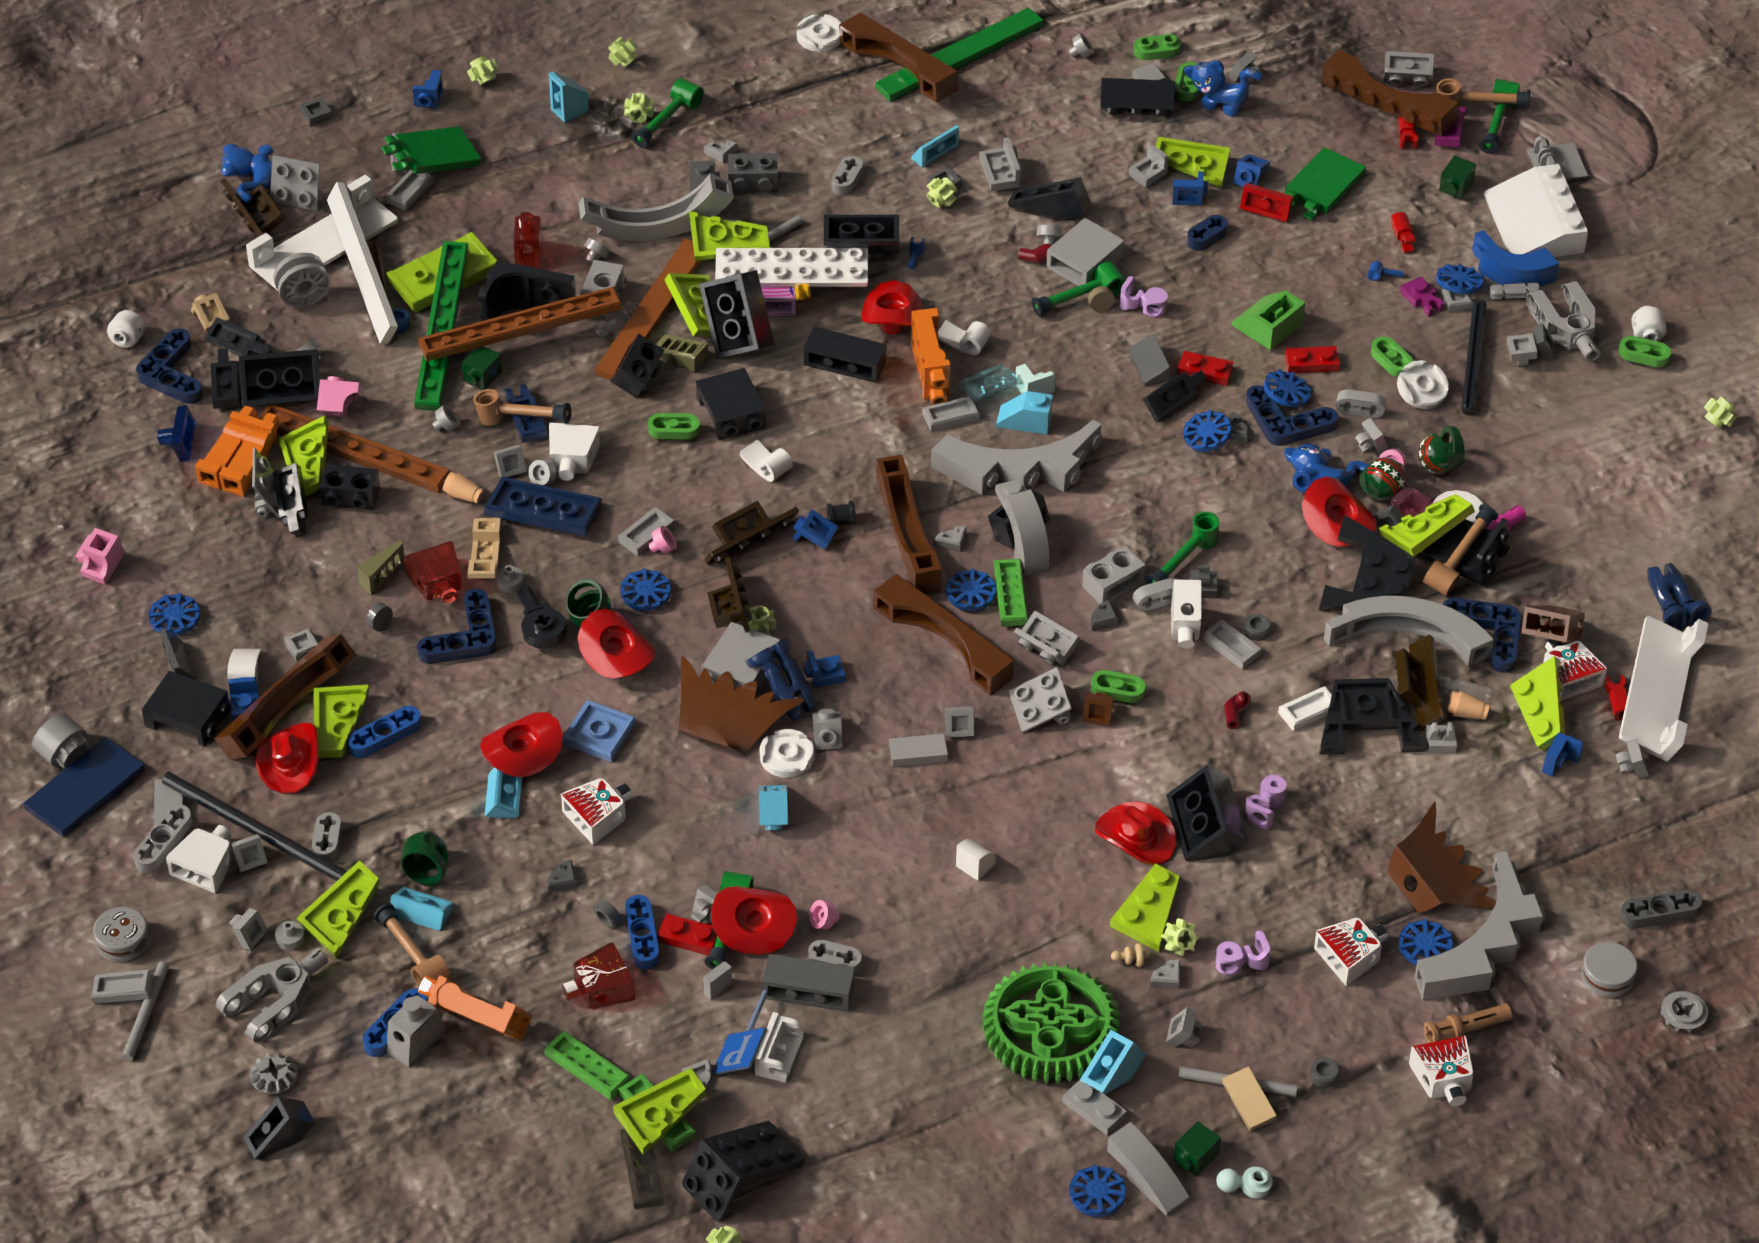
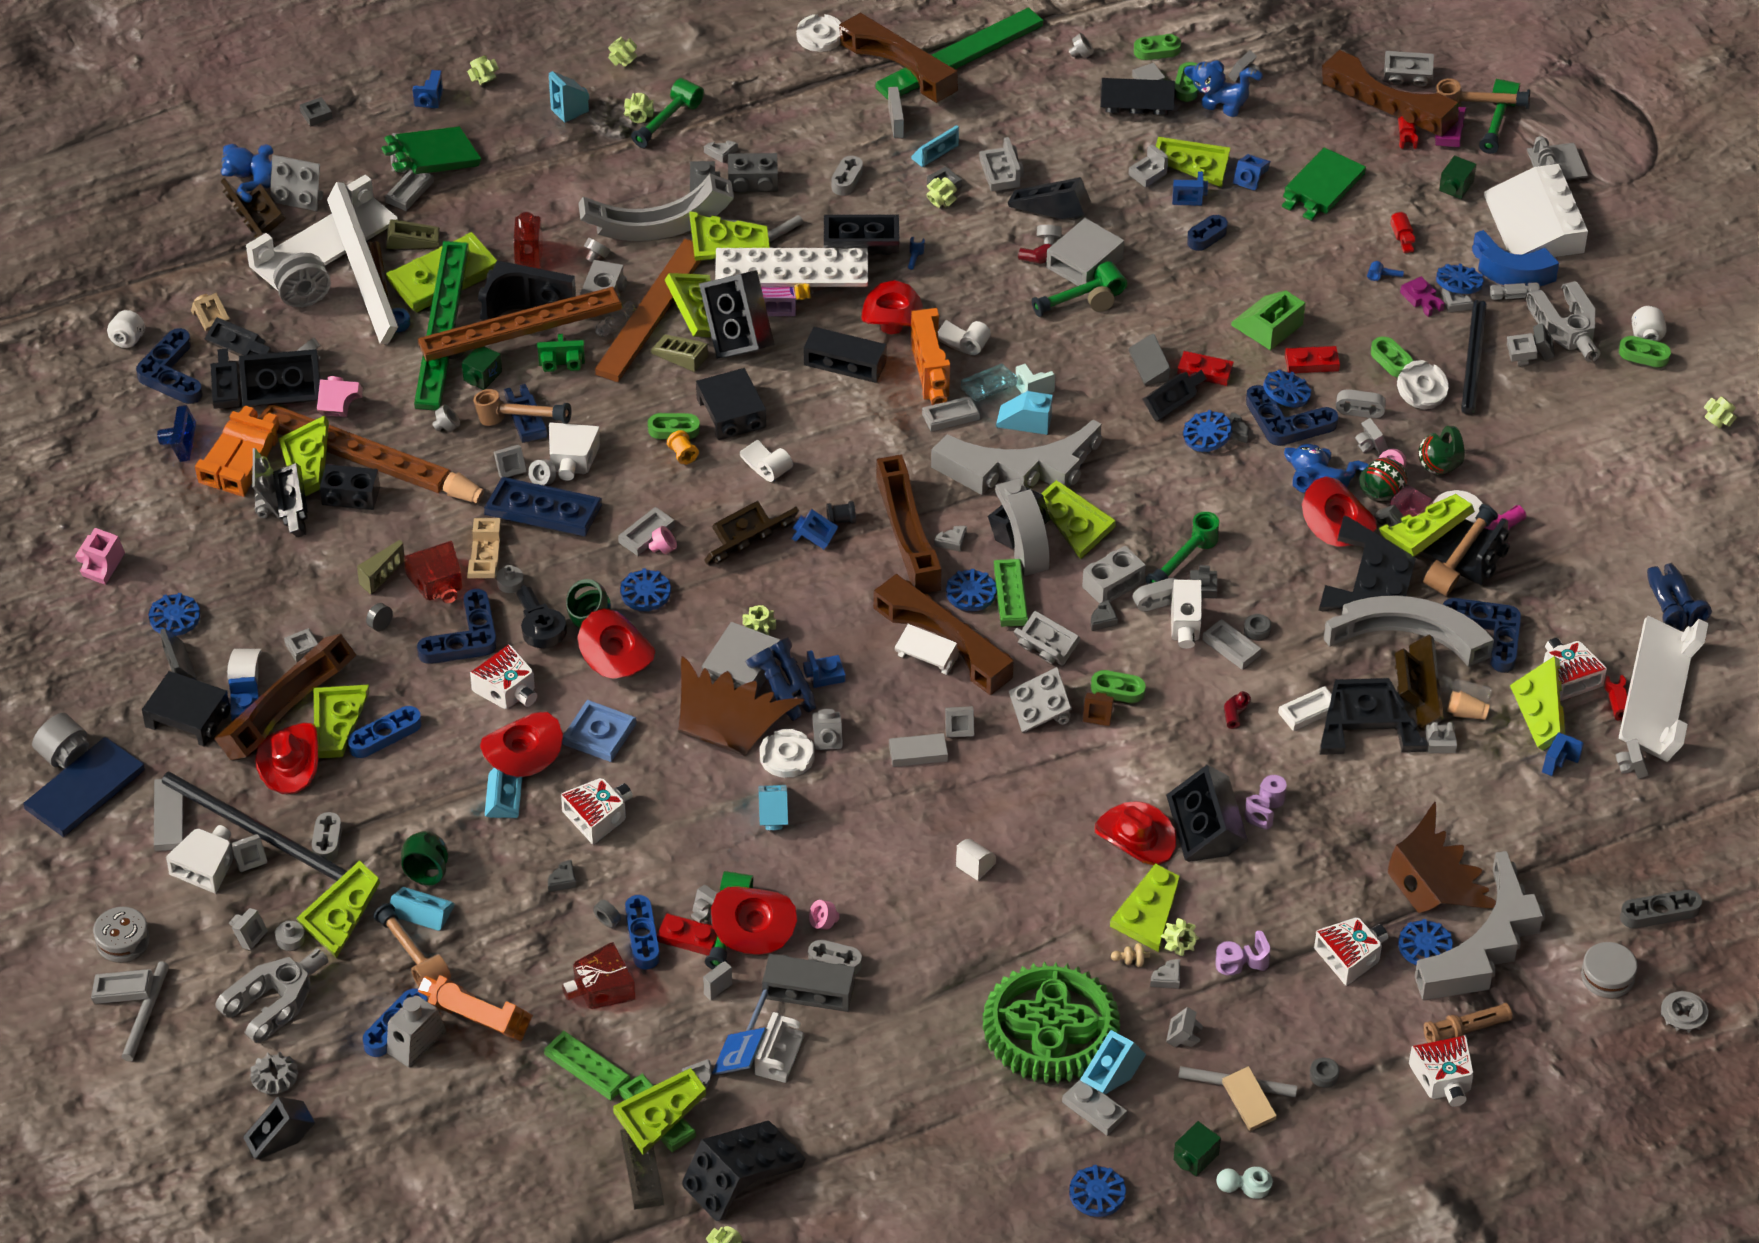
light grey beam [133,805,192,873] -> none
black brick [610,334,664,398] -> none
dark brown bracket [708,557,753,633] -> none
light grey slope [1107,1122,1189,1216] -> none
lavender leg [1119,276,1168,318] -> none
red plate [1240,183,1294,222] -> none
reddish brown torso [1521,605,1585,643] -> none
none -> olive slope [386,219,439,249]
none -> torso [470,645,537,709]
none -> green hips [537,334,585,372]
none -> light orange bush [667,430,699,465]
none -> light grey tile [888,87,904,138]
none -> white hinge [895,624,959,675]
none -> lime wing [1041,480,1116,559]

